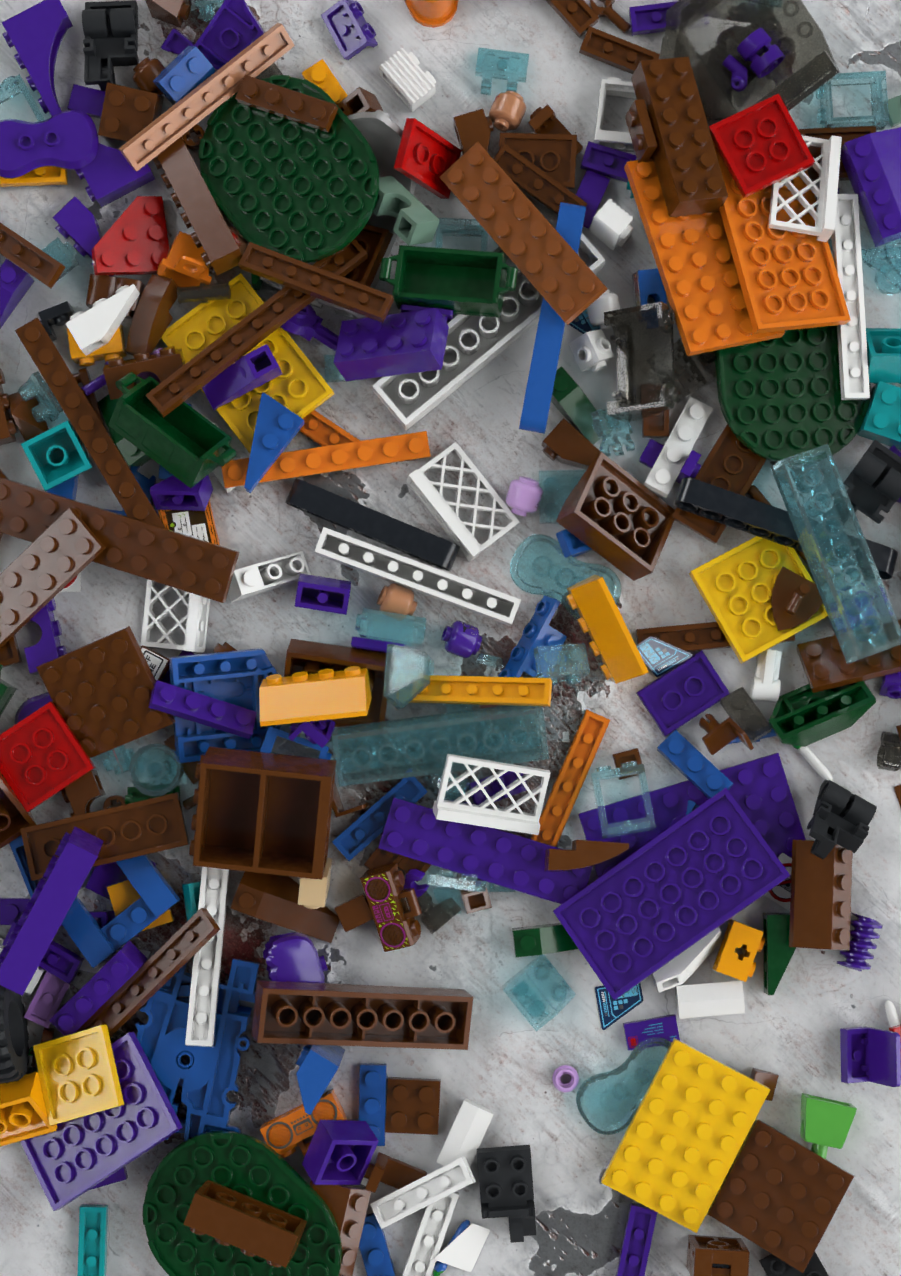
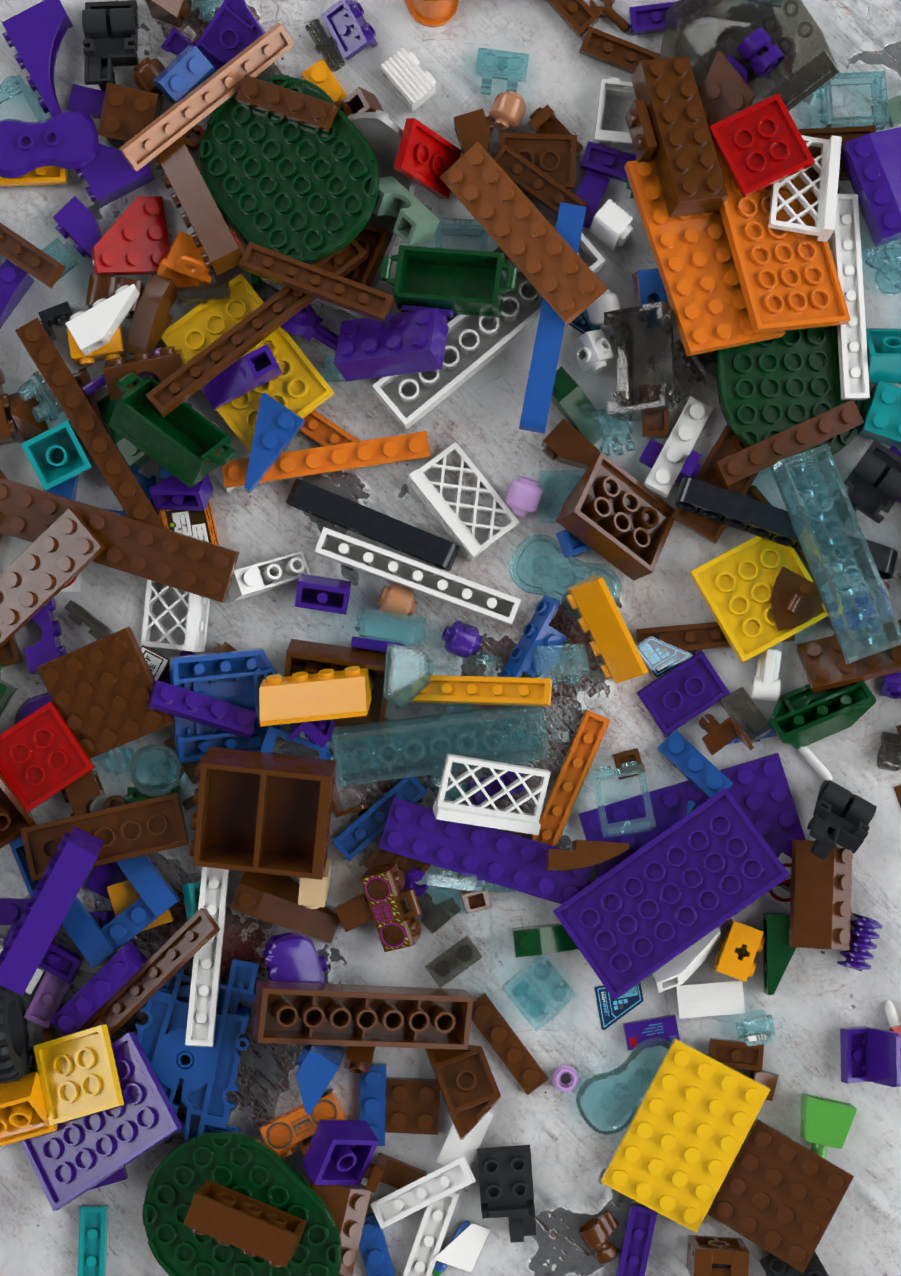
none -> clear smoke plate [64,600,114,640]
none -> clear smoke pin [305,19,345,72]
none -> reddish brown brick [344,1046,375,1074]
none -> clear smoke plate [425,935,483,988]
none -> reddish brown wing [425,1045,501,1140]
none -> reddish brown plate [471,993,549,1095]
none -> reddish brown piece [578,1210,618,1264]
none -> reddish brown wing [699,51,756,126]
none -> reddish brown plate [708,1038,764,1071]
none -> reddish brown plate [714,400,864,487]
none -> clear light blue head [735,1009,776,1047]

